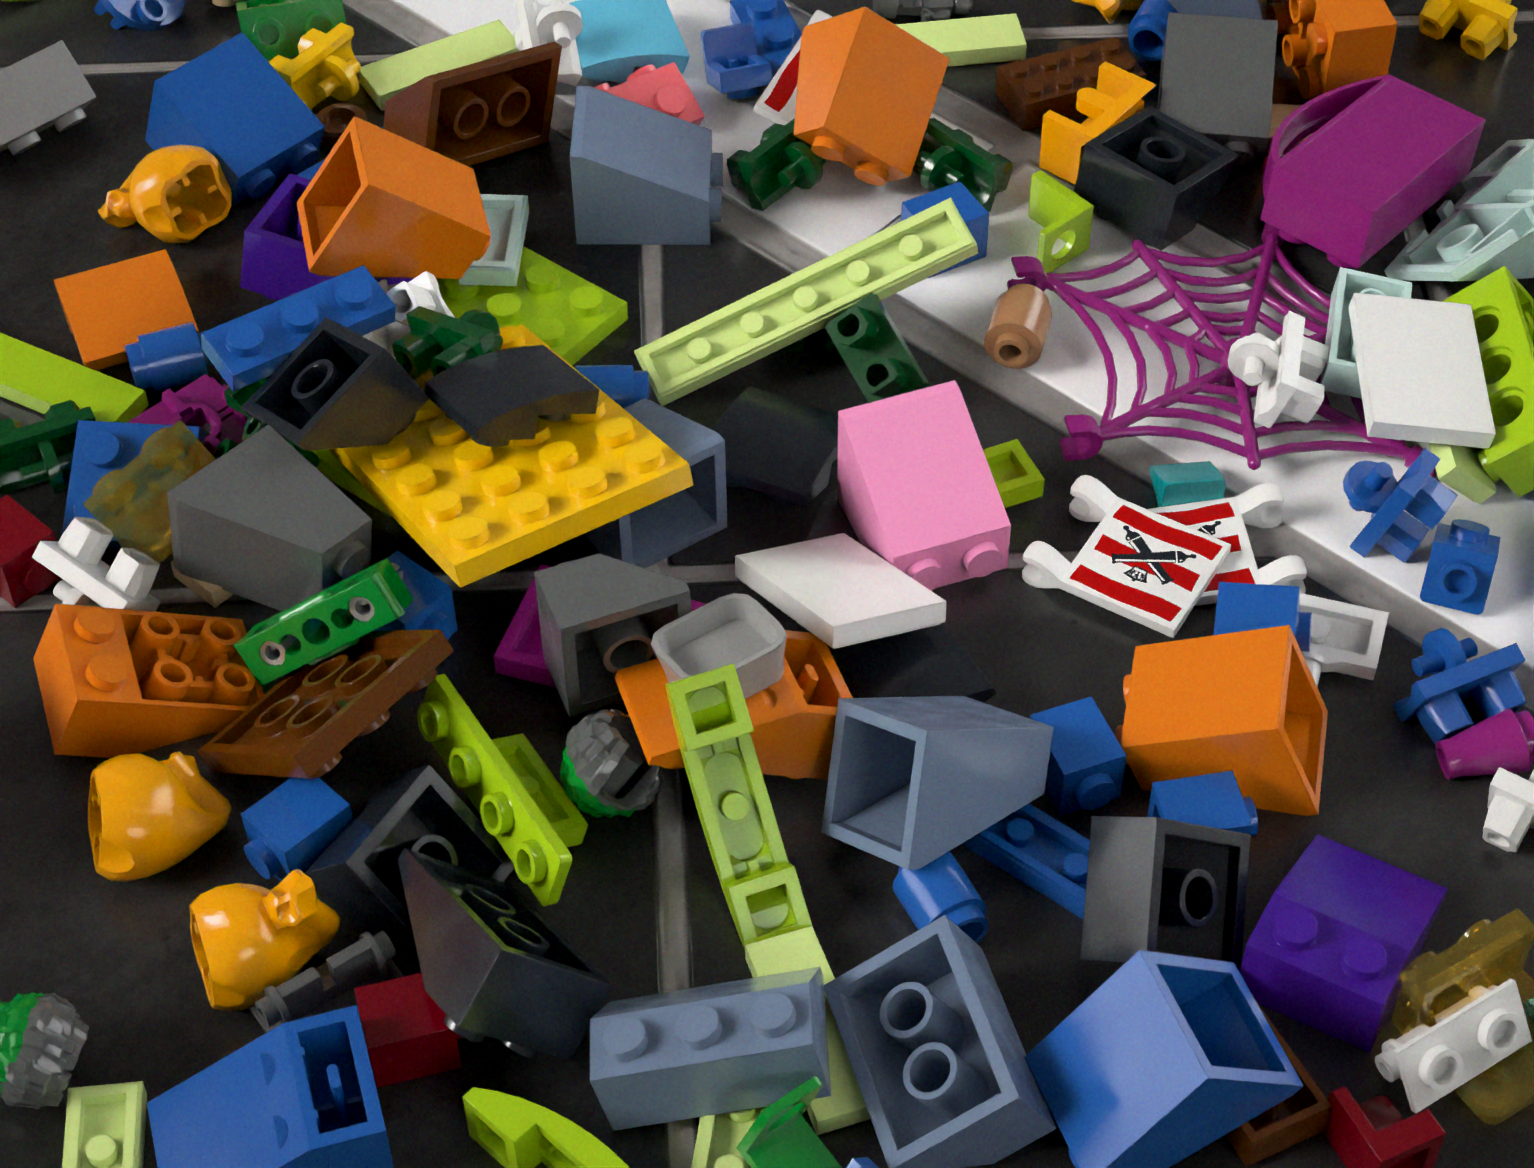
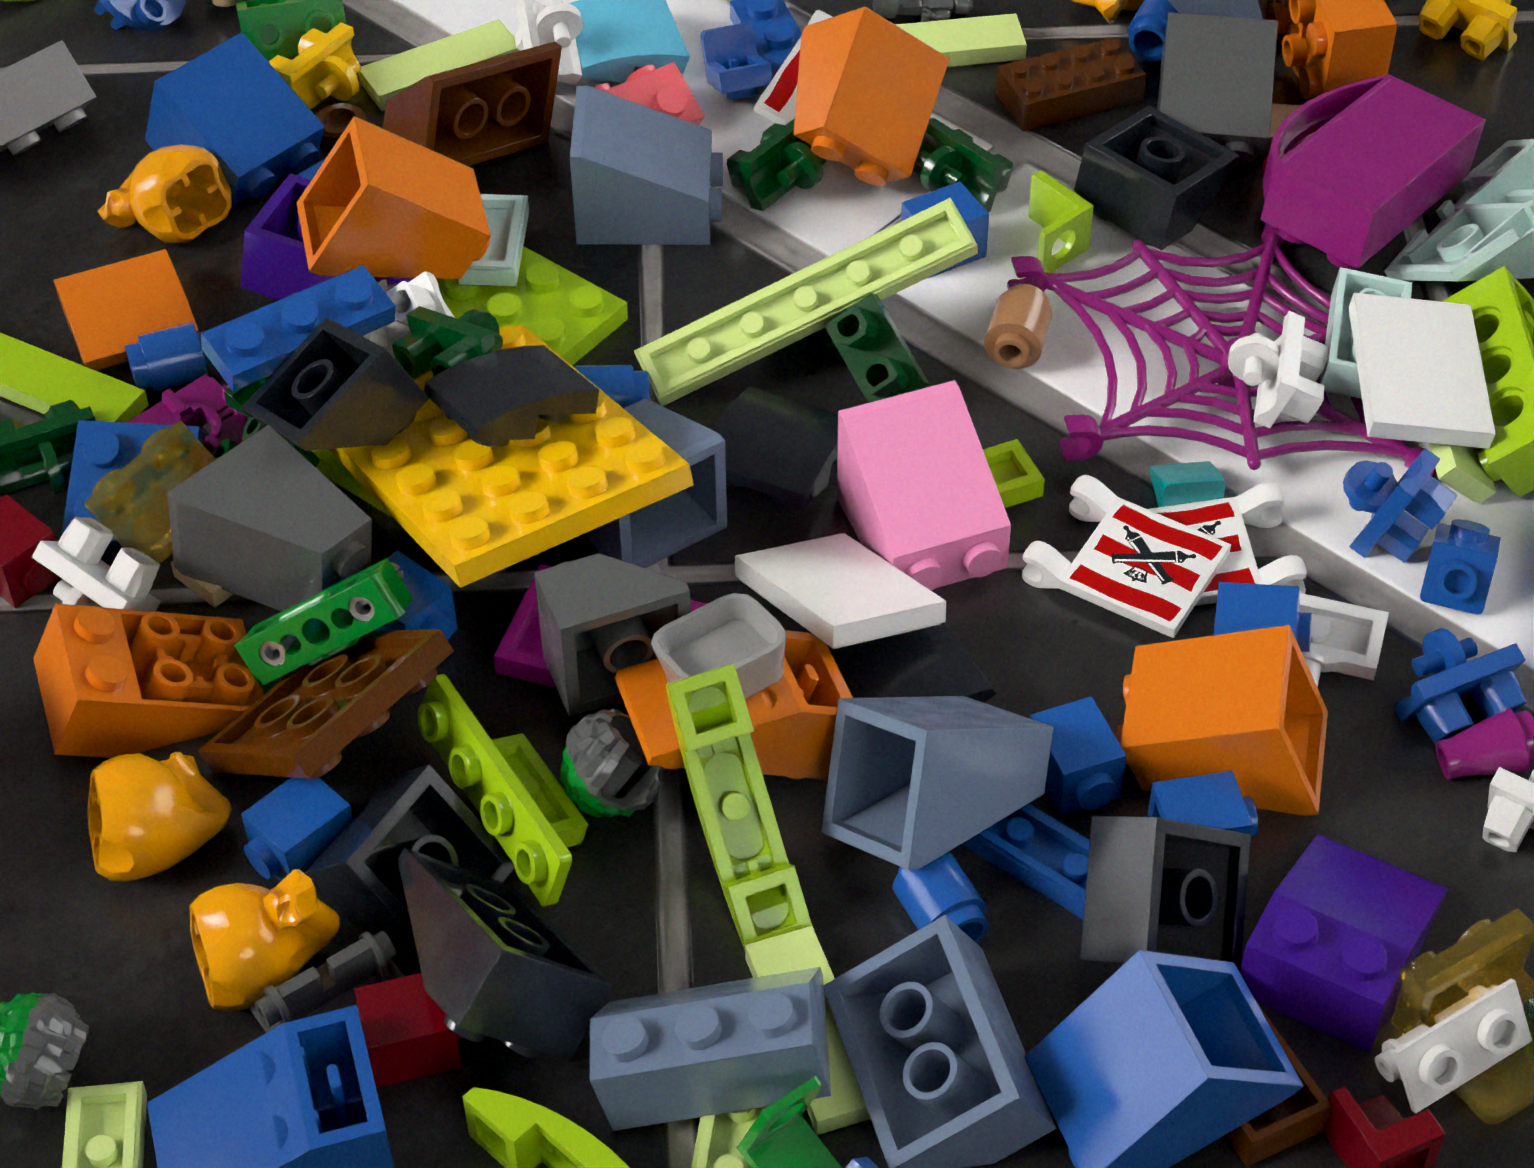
light orange window [1039,61,1157,184] -> none

